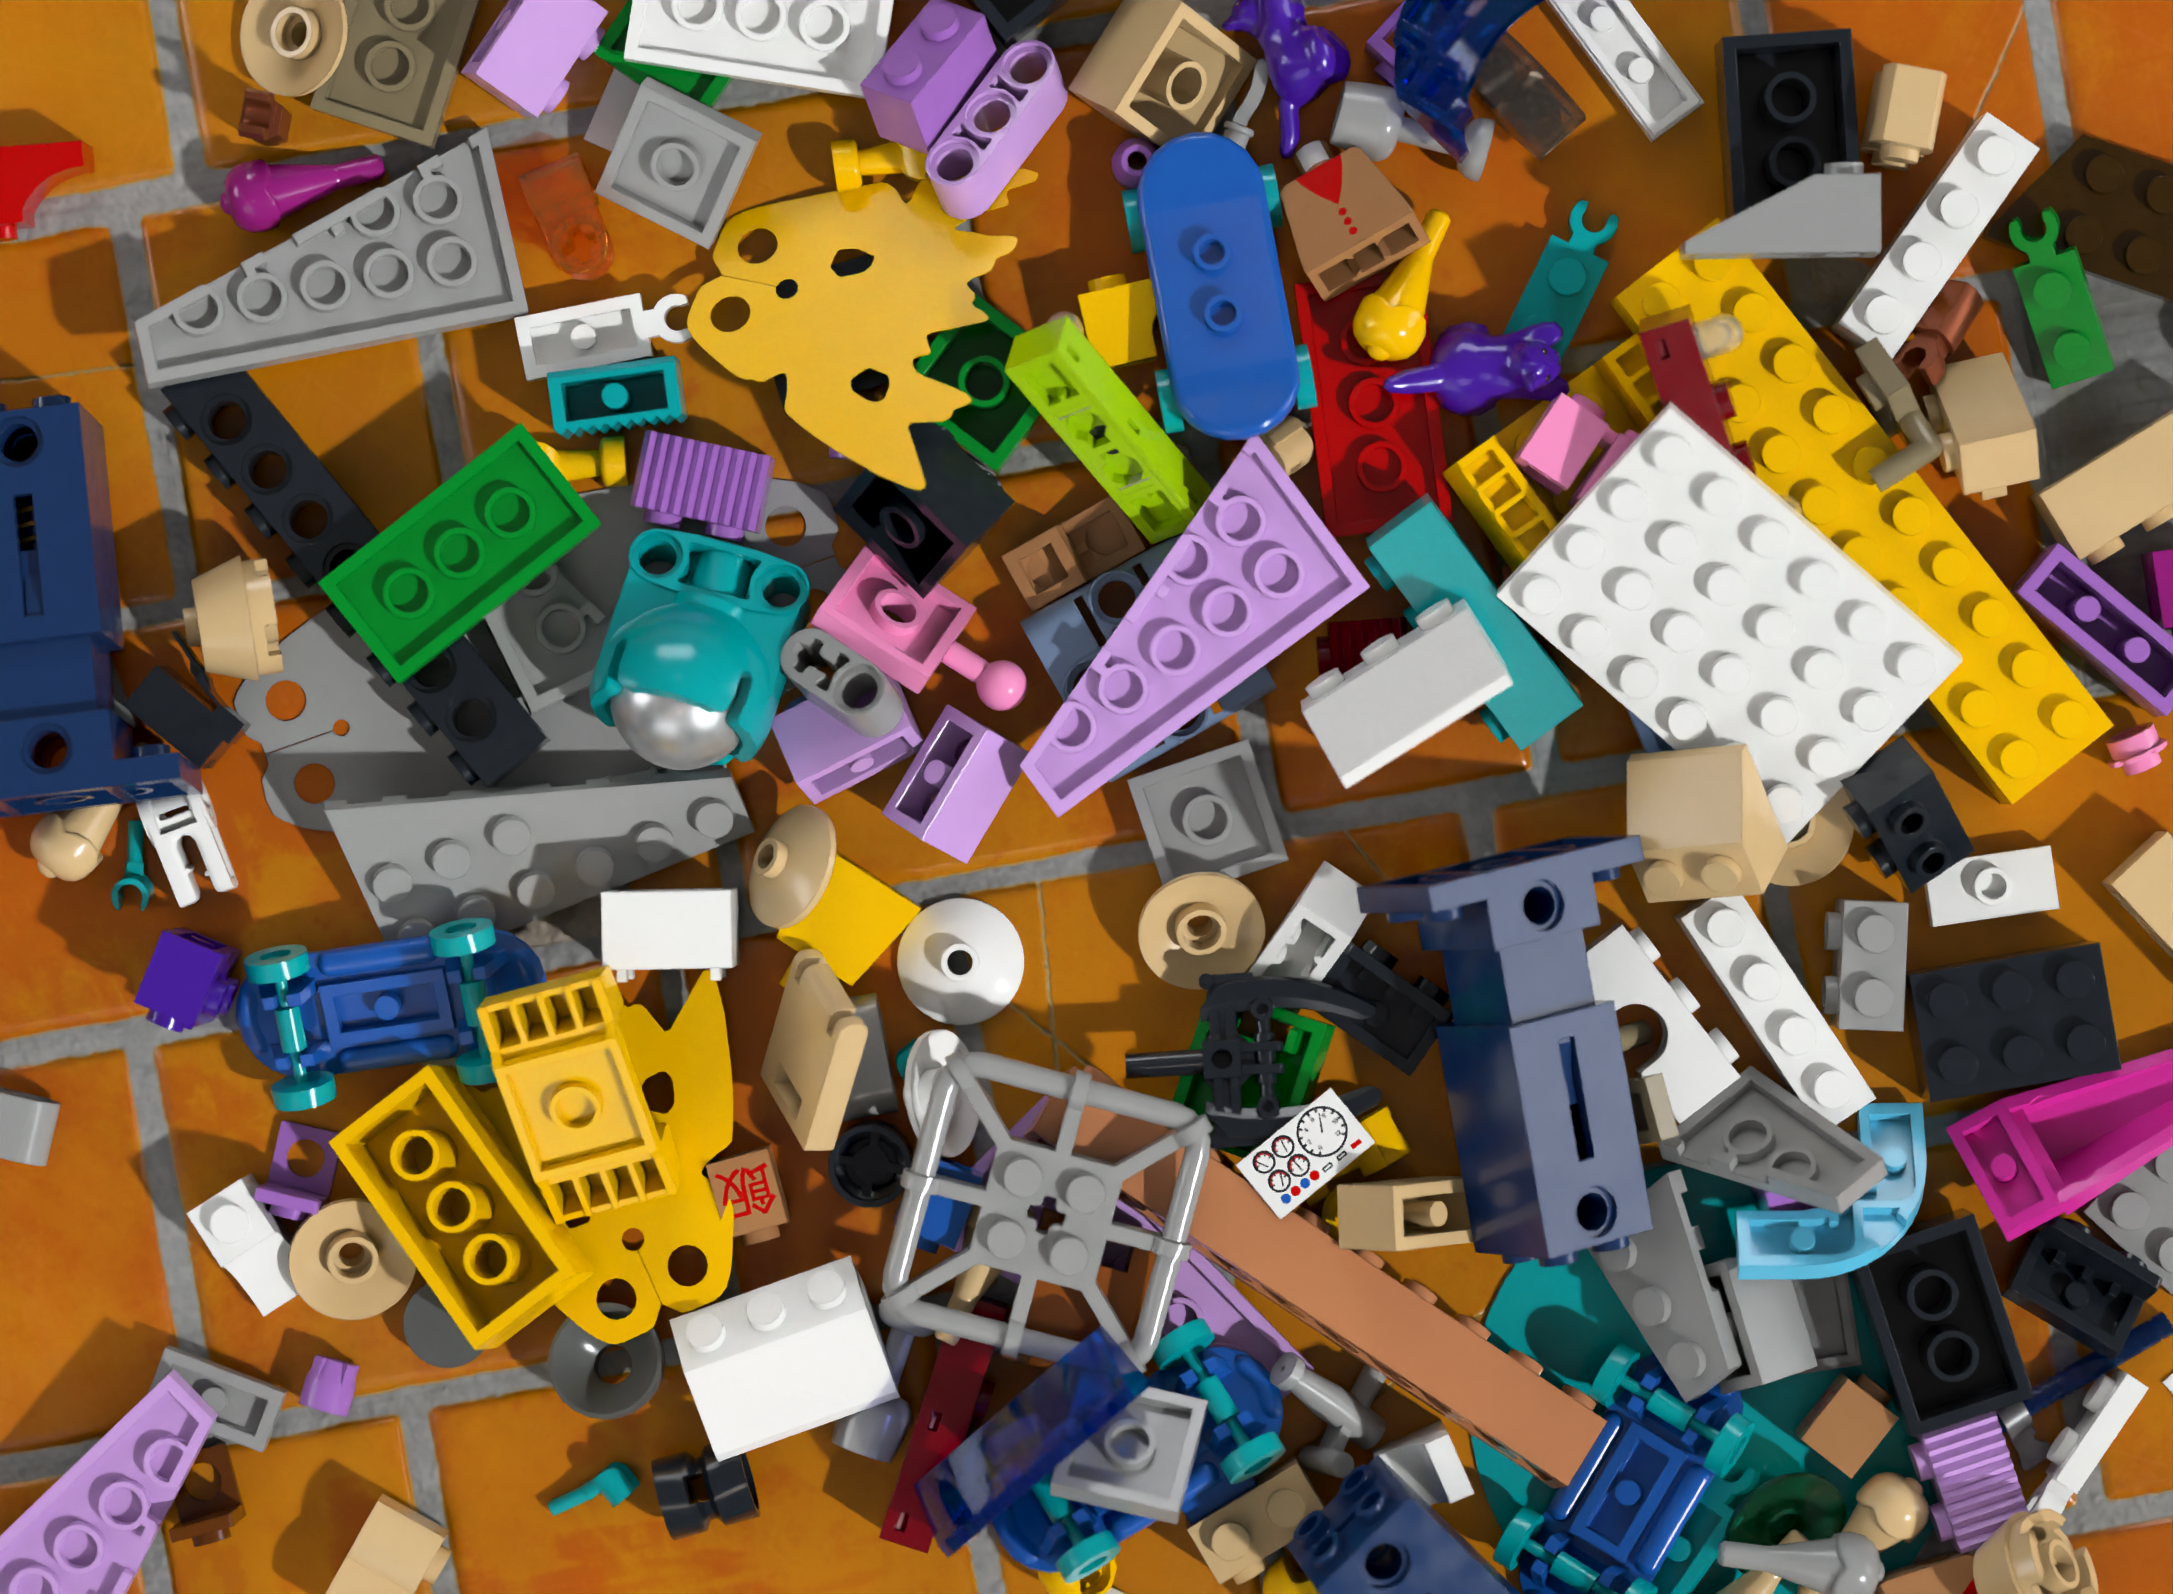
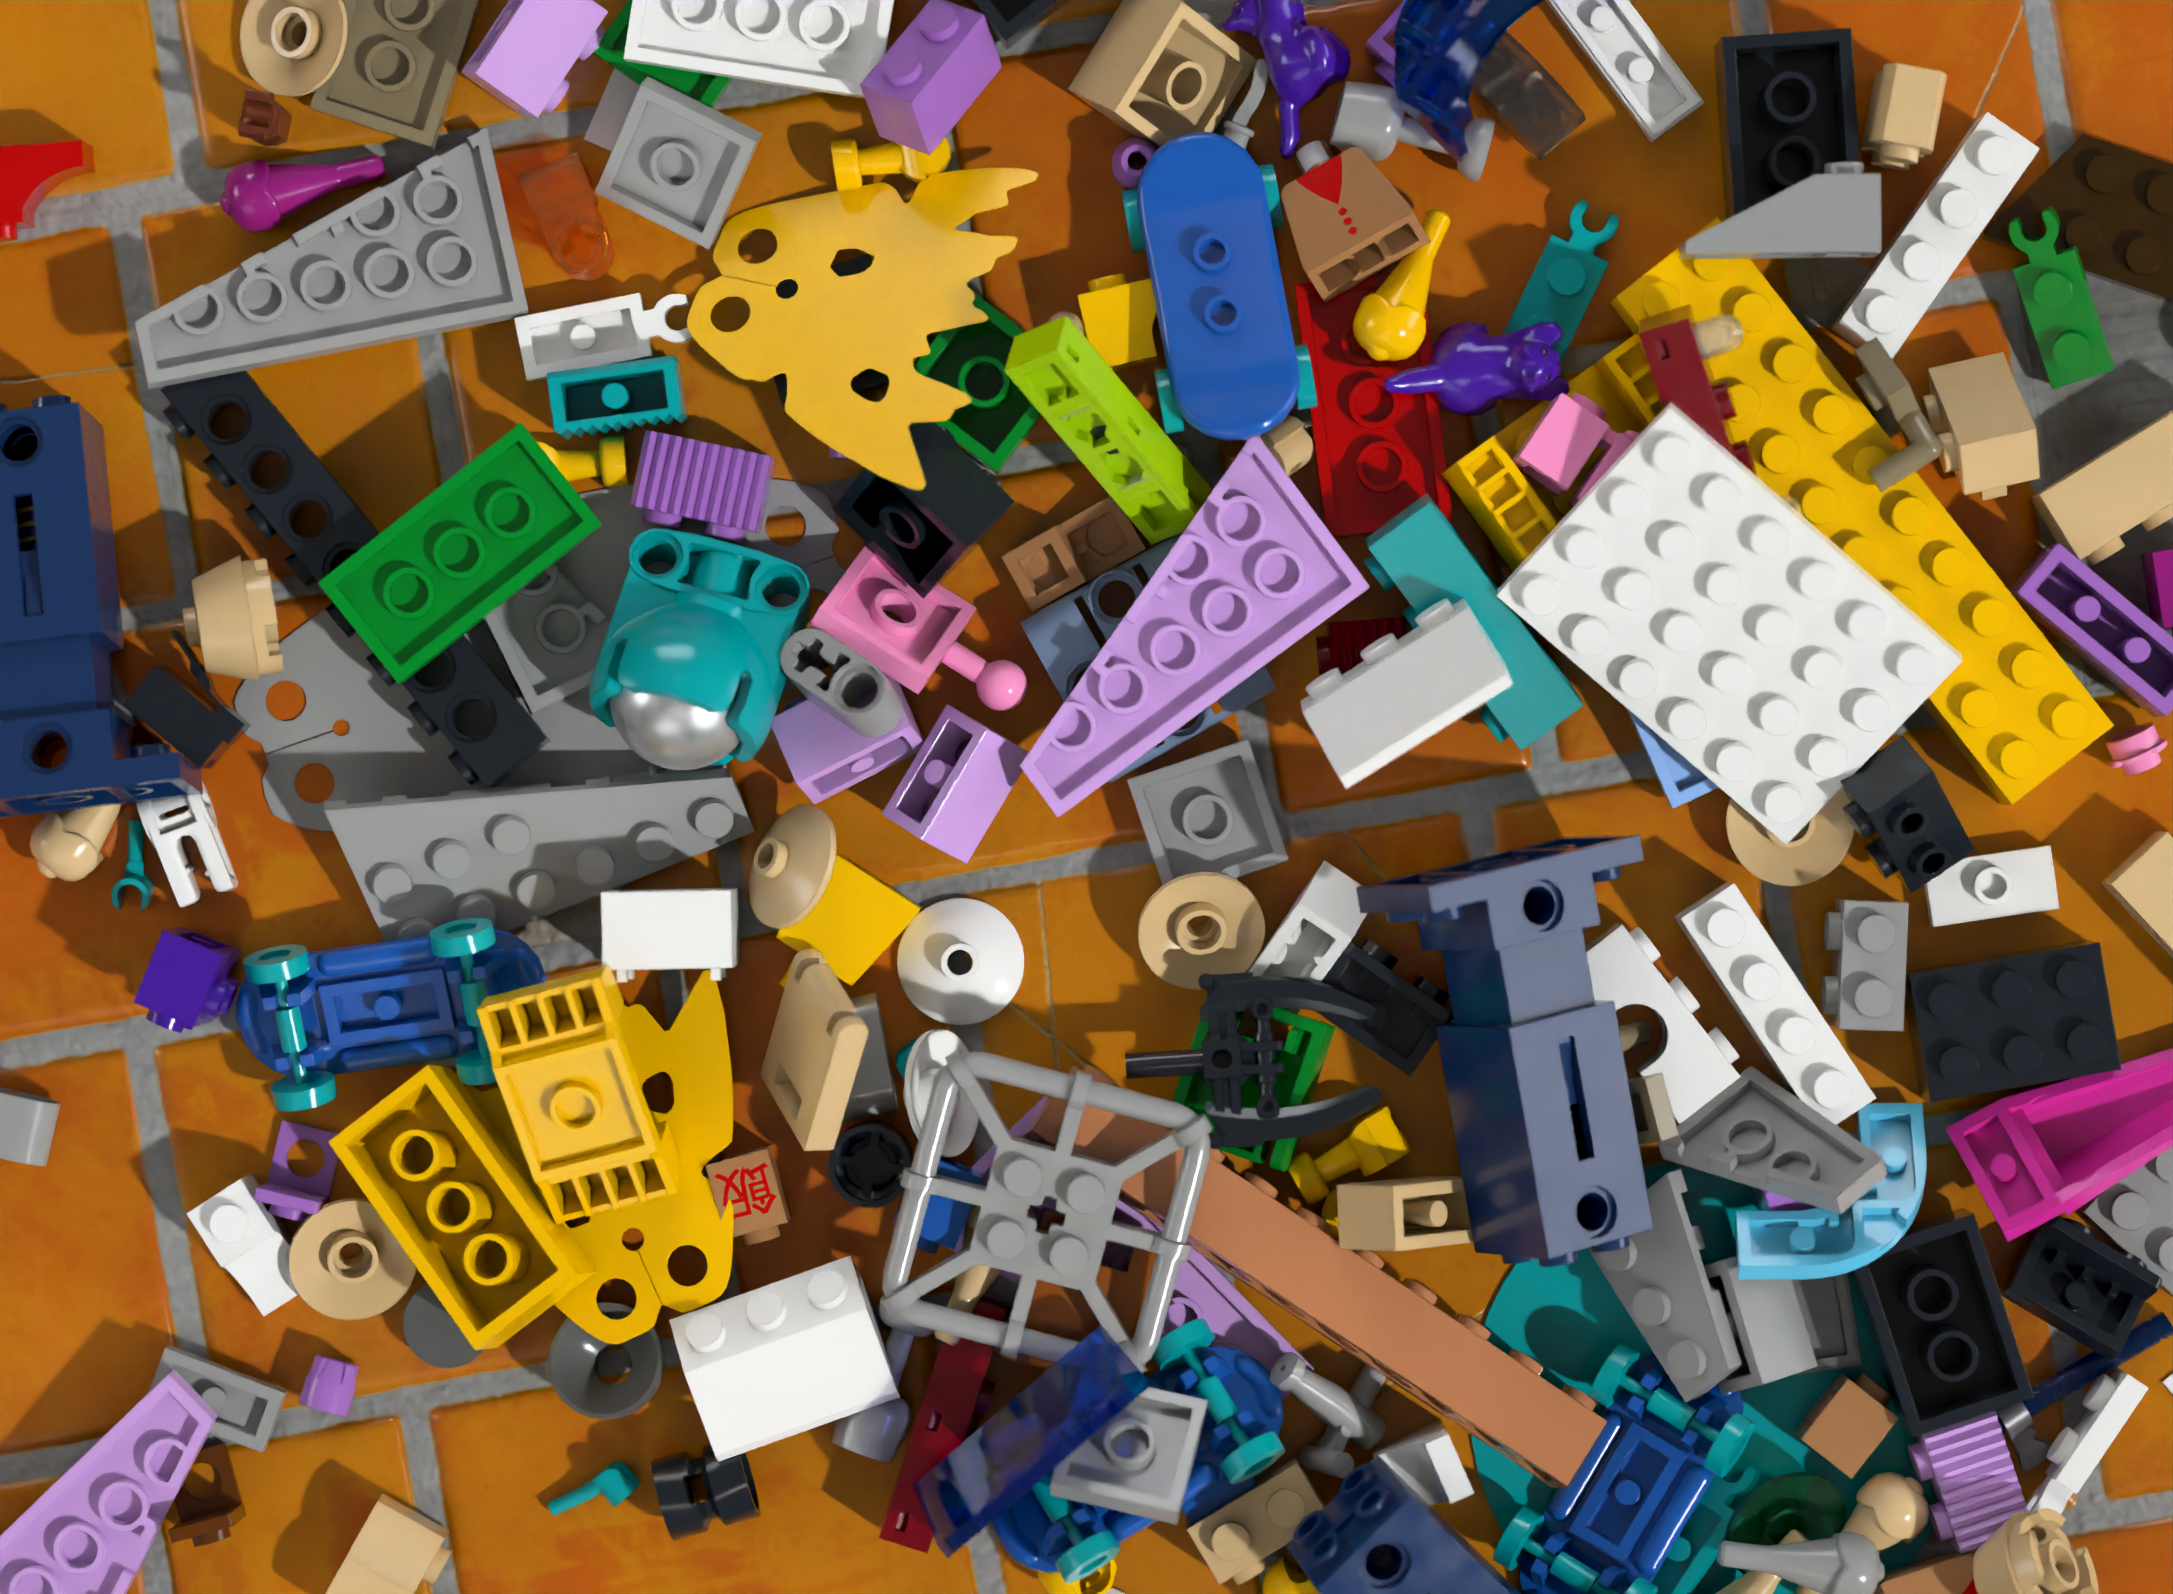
lavender beam [925,40,1068,220] -> none
white sticker [1236,1088,1375,1220] -> none
tan slope [1627,744,1788,903] -> none
copper bar [1892,280,1983,386] -> none

